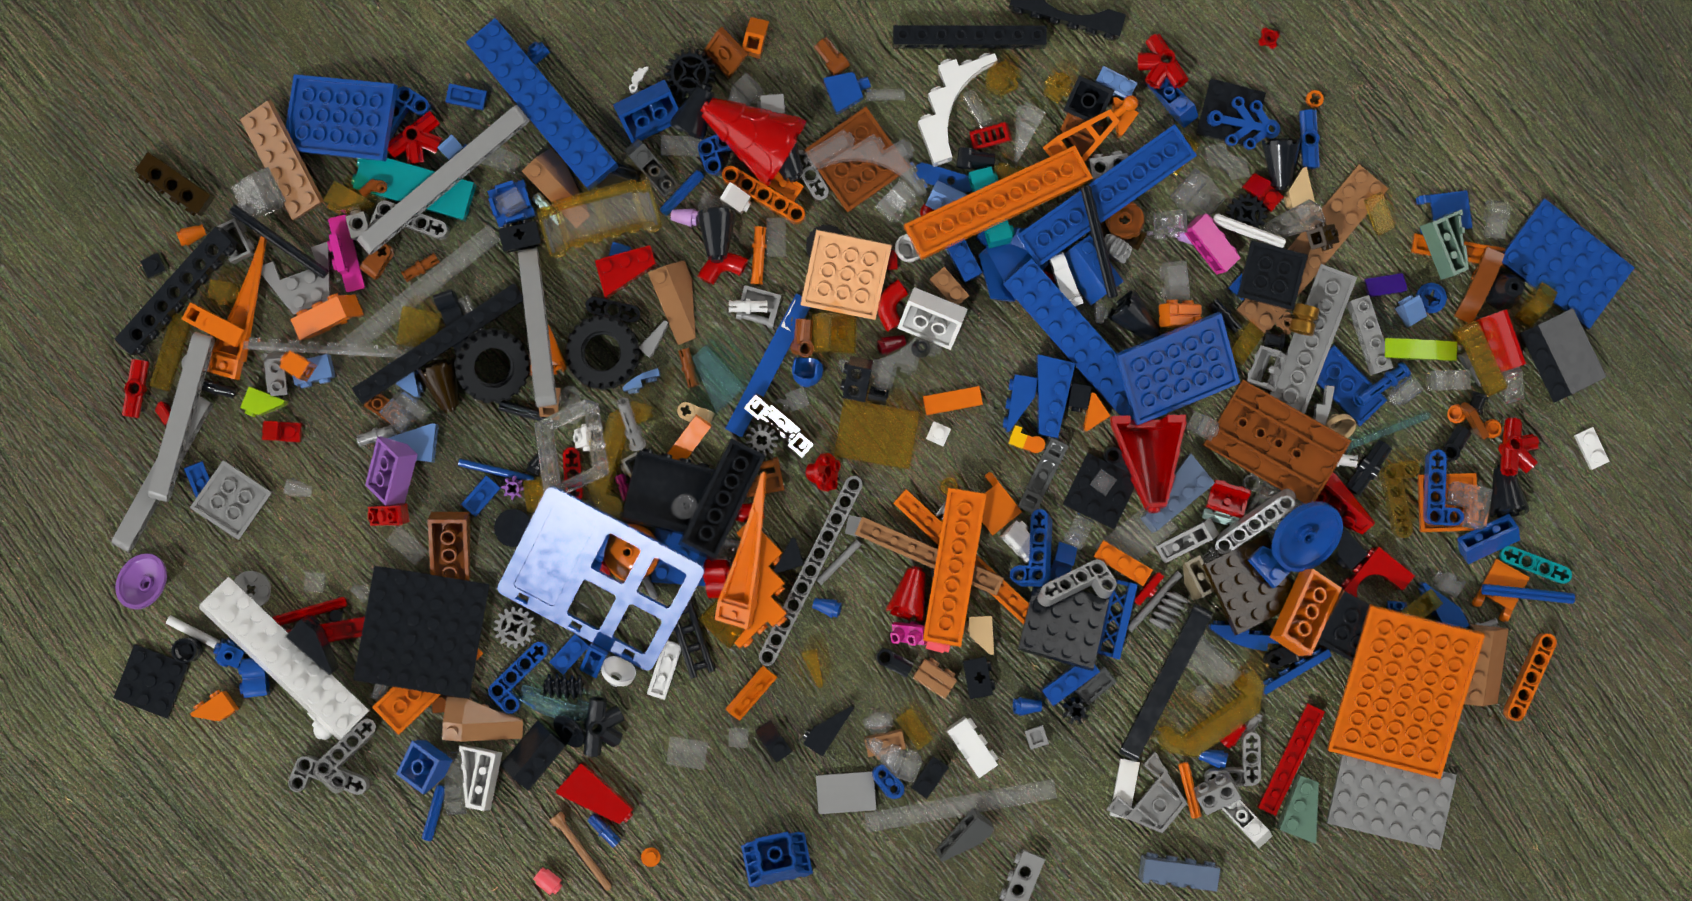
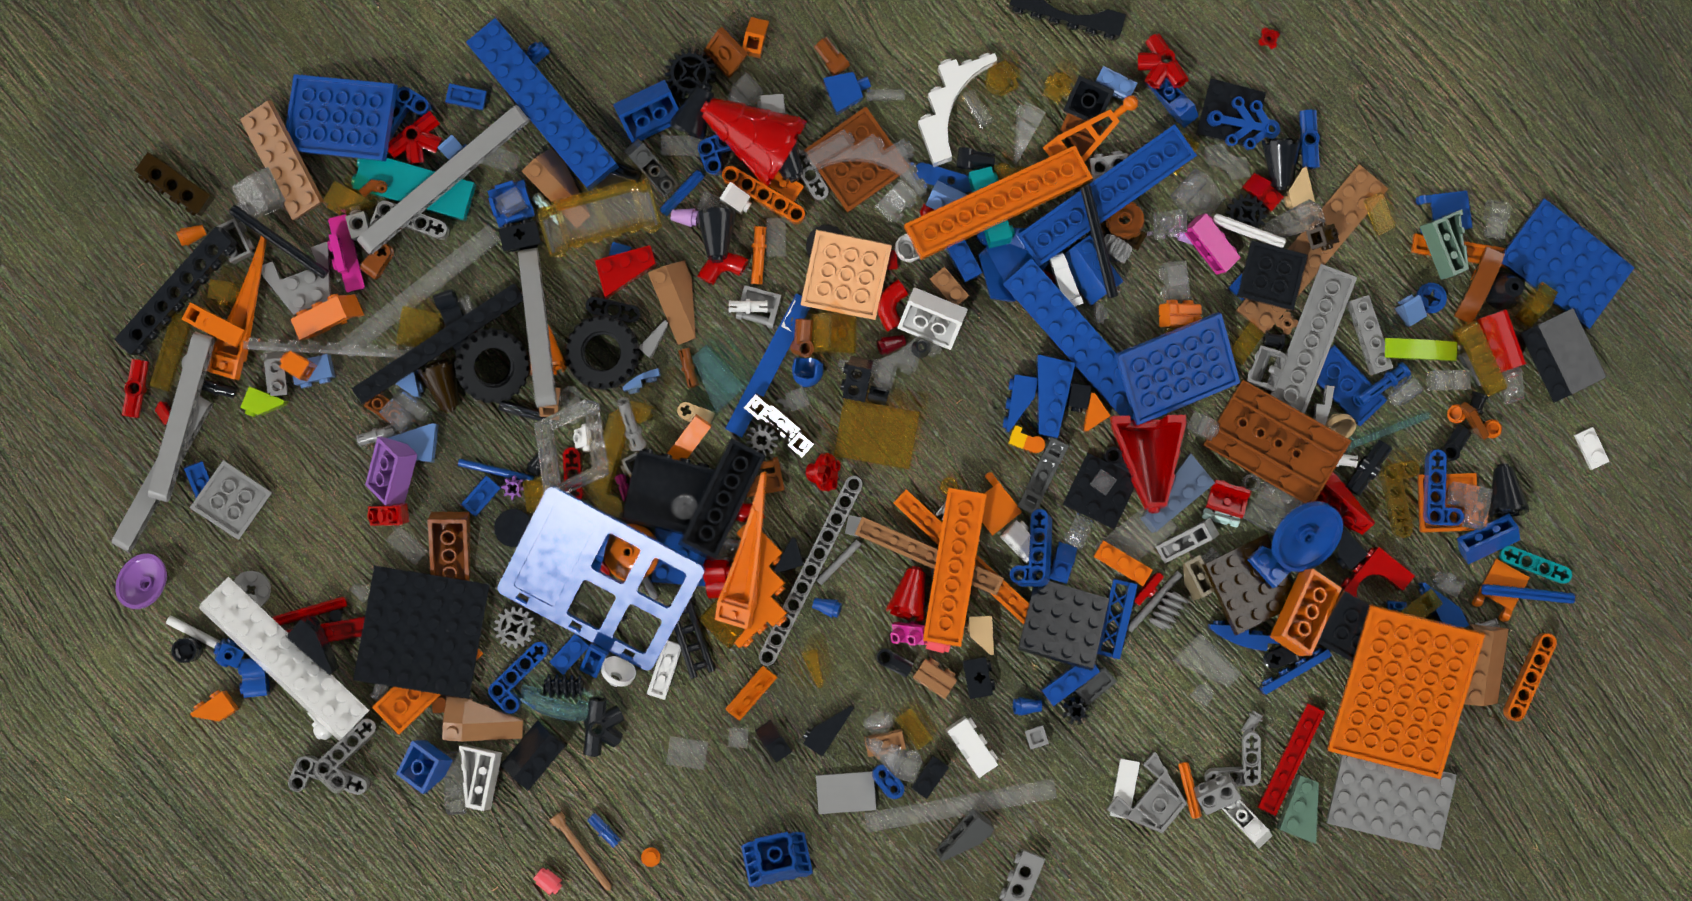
black plate [113,644,190,719] -> none
black plate [140,253,167,279] -> none
red slope [262,421,302,443] -> none
clear cone [283,478,313,497] -> none
clear tile [304,572,326,593] -> none
dark orange pin [401,252,440,283] -> none
blue axle [422,784,447,841] -> none
black dish [553,715,585,748] -> none
red slope [555,762,634,824] -> none
white piece [629,67,649,94] -> none
black brick [893,25,1047,49] -> none
orange tile [923,386,983,416] -> none
white plate [926,421,951,446] -> none
red slope [969,122,1012,150] -> none
light grey beam [1037,559,1117,607] -> none
black cone [1107,290,1160,341] -> none
orange slope [1111,97,1139,138] -> none
black beam [1119,603,1213,762] -> none
sand blue wedge [1138,852,1220,891] -> none
clear yellow windscreen [1152,667,1265,758] -> none
blue cone [1199,749,1228,769] -> none
black pin [1208,298,1243,334] -> none
light grey beam [1215,489,1296,554] -> none
red cone [1219,720,1247,748] -> none
pearl gold wheel [1289,303,1320,336] -> none
orange bush [1306,90,1324,108] -> none
dark purple slope [1364,273,1408,297] -> none
red piece [1498,418,1539,476] -> none

